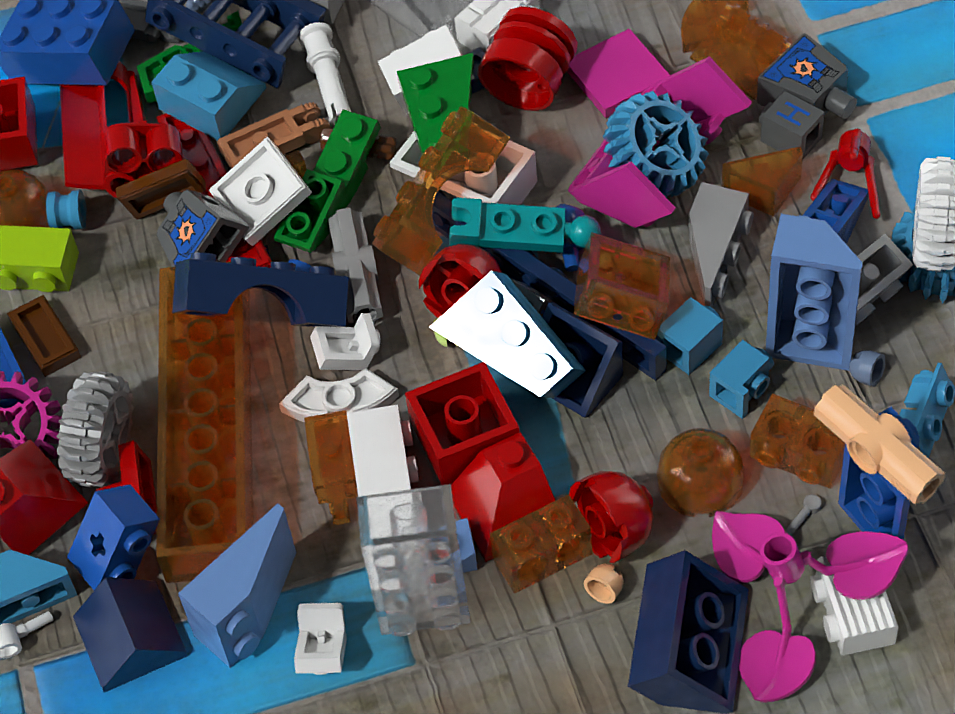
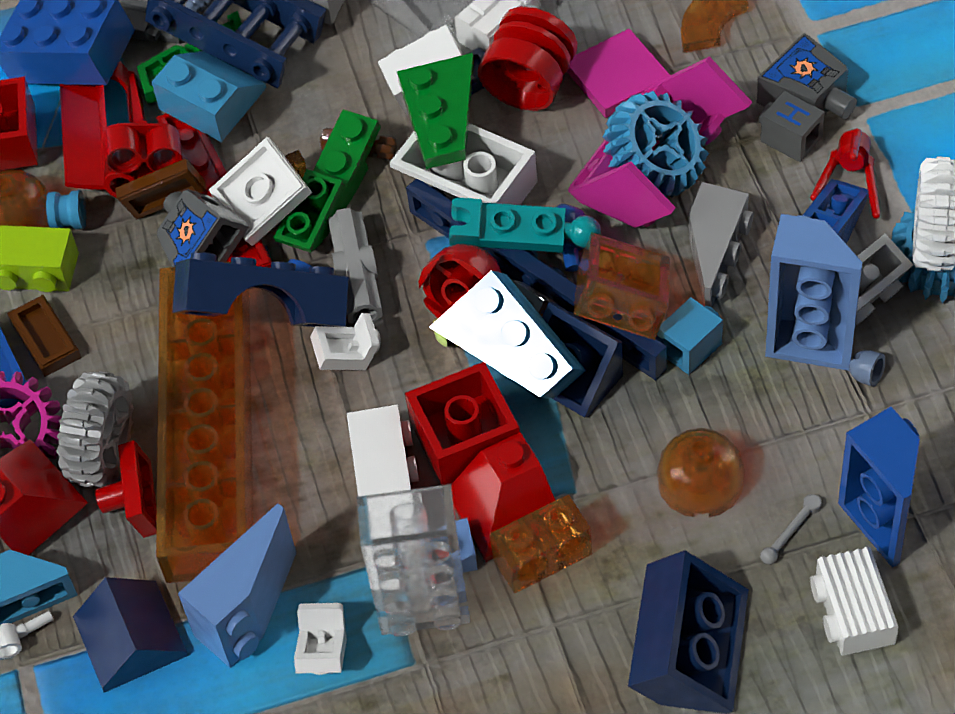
blue brick [67,484,160,590] -> none
nougat hinge [217,102,332,169] -> none
white tile [279,368,399,426] -> none
white pin [299,22,351,128] -> none
clear orange hinge [304,410,358,525] -> none
clear orange arch [372,106,511,276] -> none
red cylinder [569,471,653,564] -> none
light nougat hinge [584,564,624,604] -> none
clear orange hinge [690,3,792,100] -> none
dark azure brick [709,340,774,419] -> none
dark pink plant [712,511,909,703] -> none
clear orange slope [722,146,803,217] -> none
clear orange brick [750,394,845,489] -> none
light nougat piece [814,384,945,505] -> none
dark azure hinge [899,363,955,458] -> none

